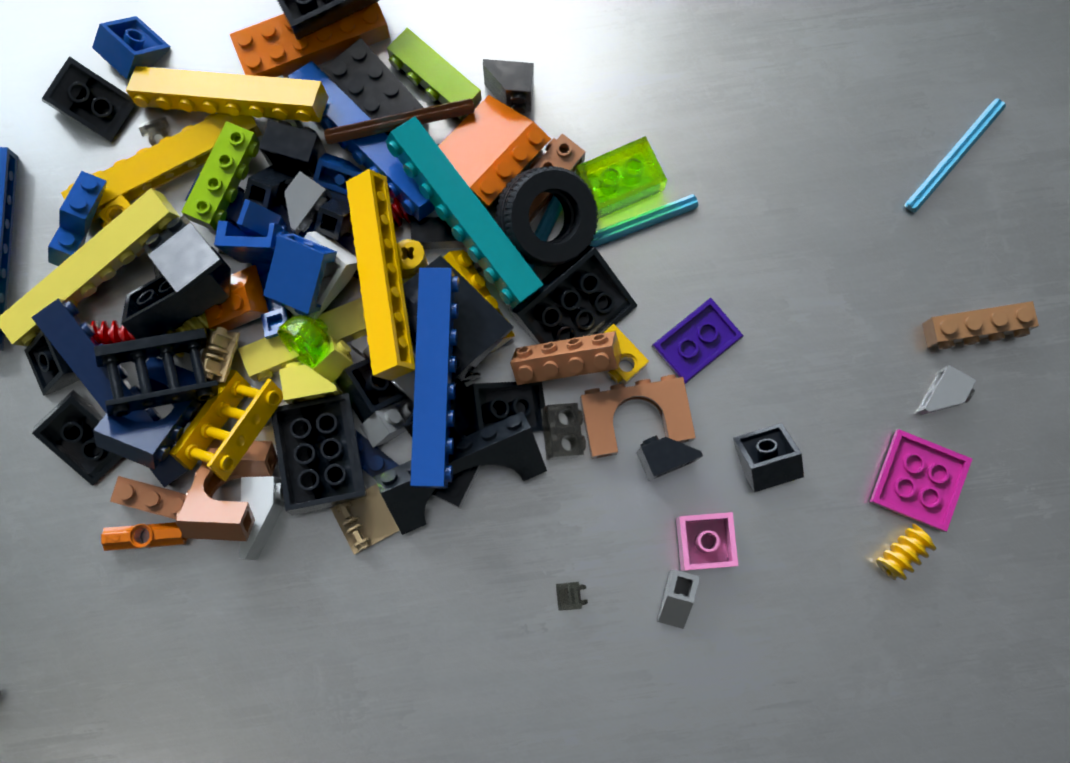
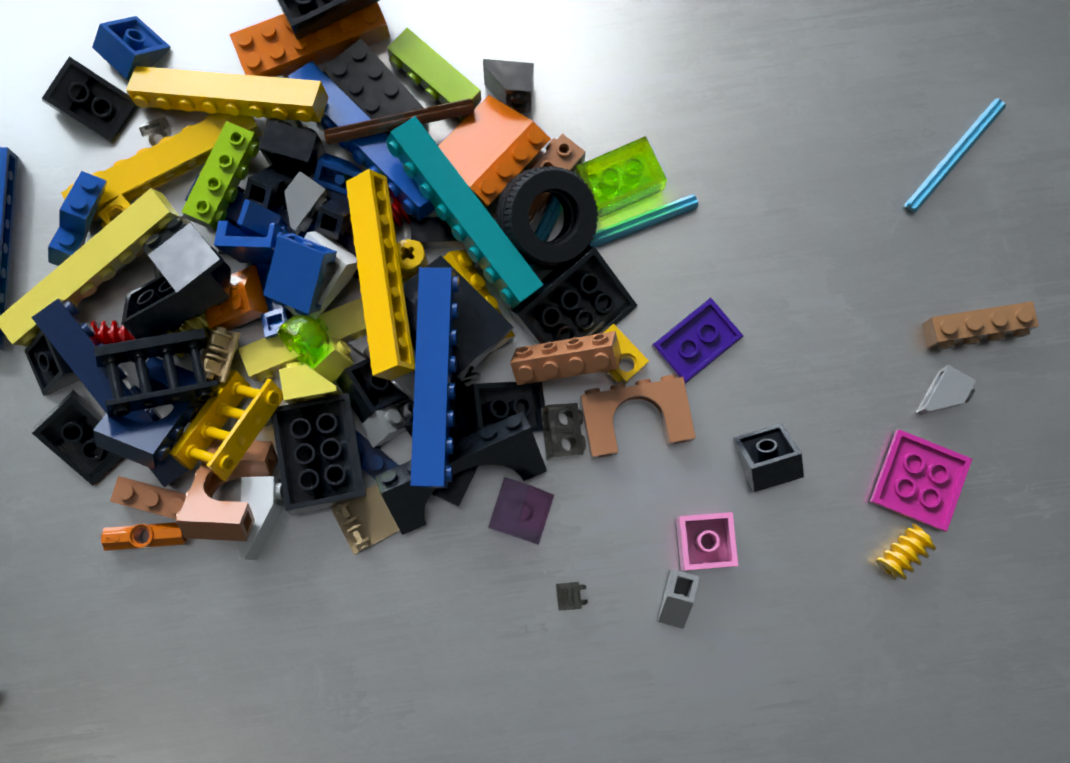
black slope [636,435,703,481] -> none
none -> clear purple slope [488,477,554,545]

